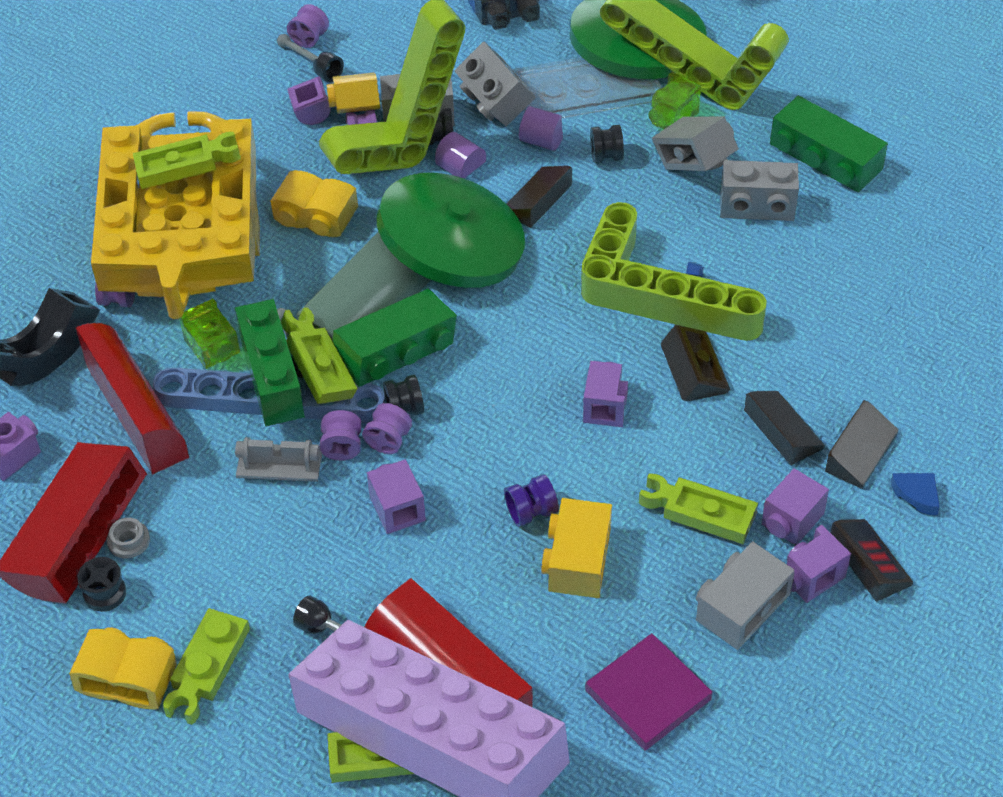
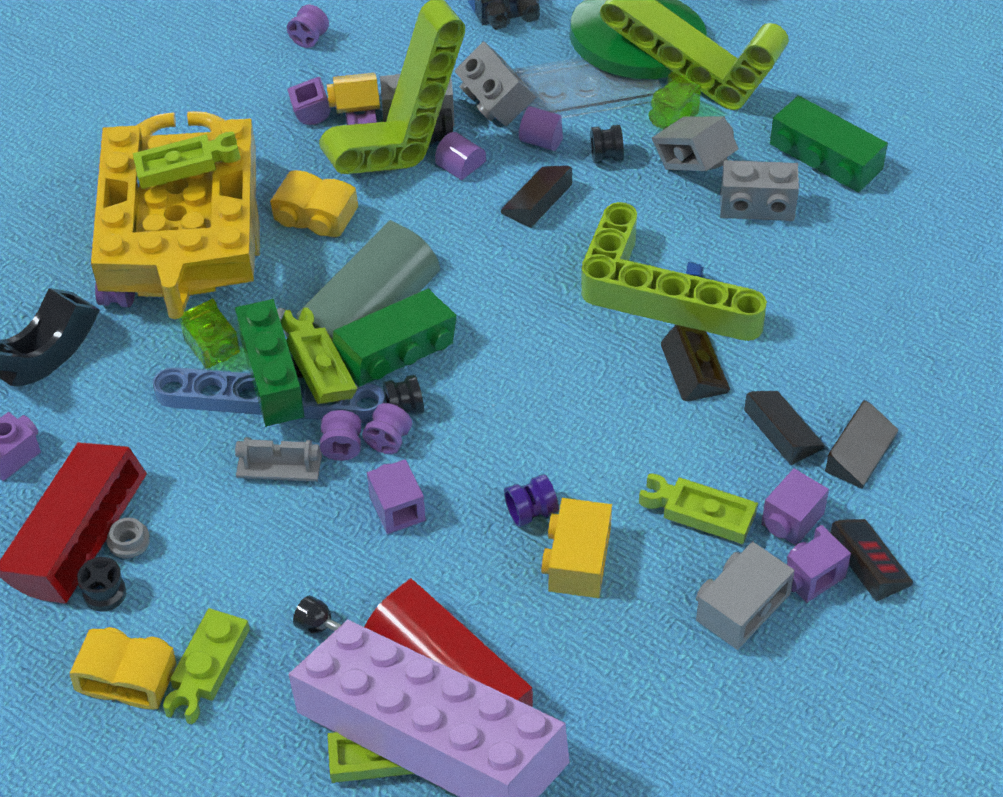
red brick [76,323,189,475] -> none
black hinge [277,34,344,82] -> none
green dish [376,173,525,288] -> none
medium lavender brick [583,360,629,427] -> none
magenta tile [585,633,713,751] -> none
blue tile [891,473,940,515] -> none

